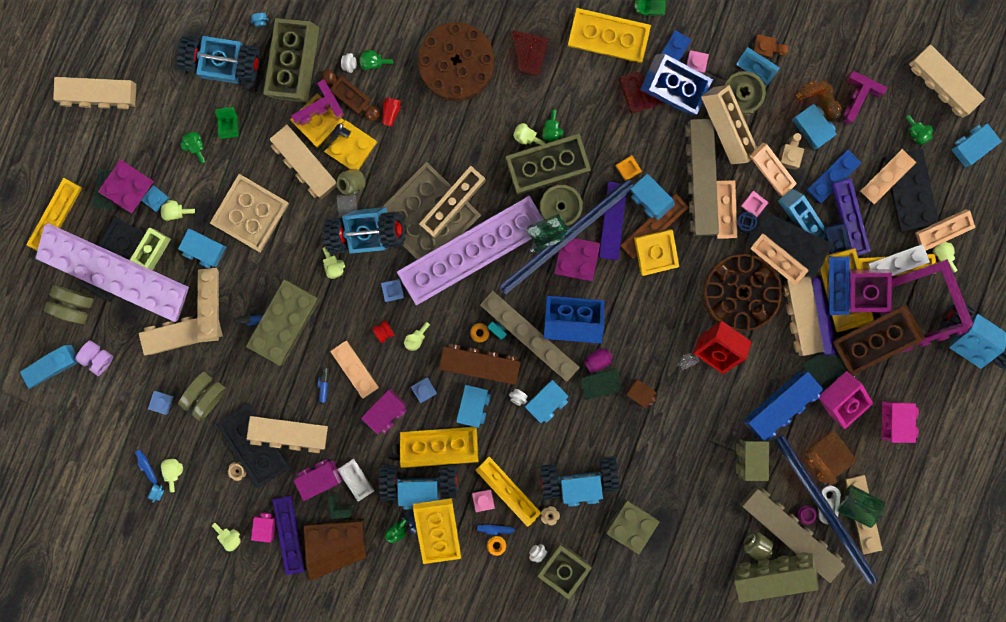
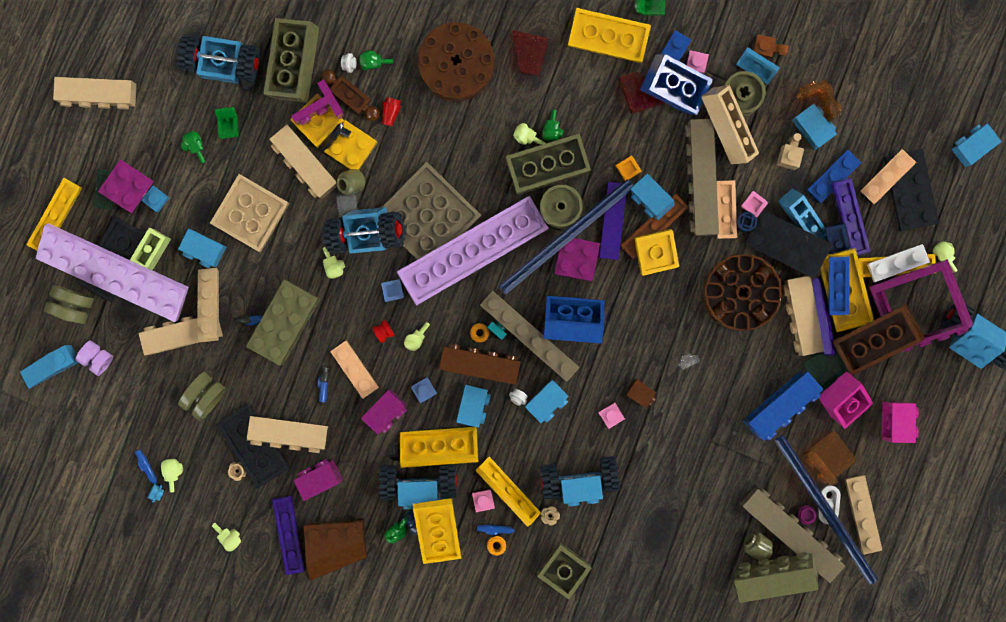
medium blue plate [148,391,174,415] -> none
yellowish green piece [161,200,195,221] -> none
dark azure plate [250,13,268,27] -> none
dark pink brick [251,512,276,542] -> none
clear green panel [328,492,354,519] -> none
white plate [337,459,375,501] -> none
tan brick [419,166,486,238] -> none
clear green panel [526,214,569,253] -> none
white plate [529,544,547,563] -> none
clear green panel [580,369,622,400] -> none
magenta brick [583,347,613,373] -> none
olive brick [605,499,660,554] -> none
red brick [693,321,752,374] -> none
olive brick [736,439,769,481] -> none
light nougat plate [750,143,797,197] -> none
light nougat plate [750,234,809,286] -> none
clear green panel [837,485,885,528] -> none
magenta bracket [842,71,887,125] -> none
magenta brick [849,269,892,312] -> none
green piece [905,115,933,145] -> none
tan brick [909,44,985,118] -> none
light nougat plate [915,209,975,251] -> none
none -> bright pink plate [598,402,625,429]

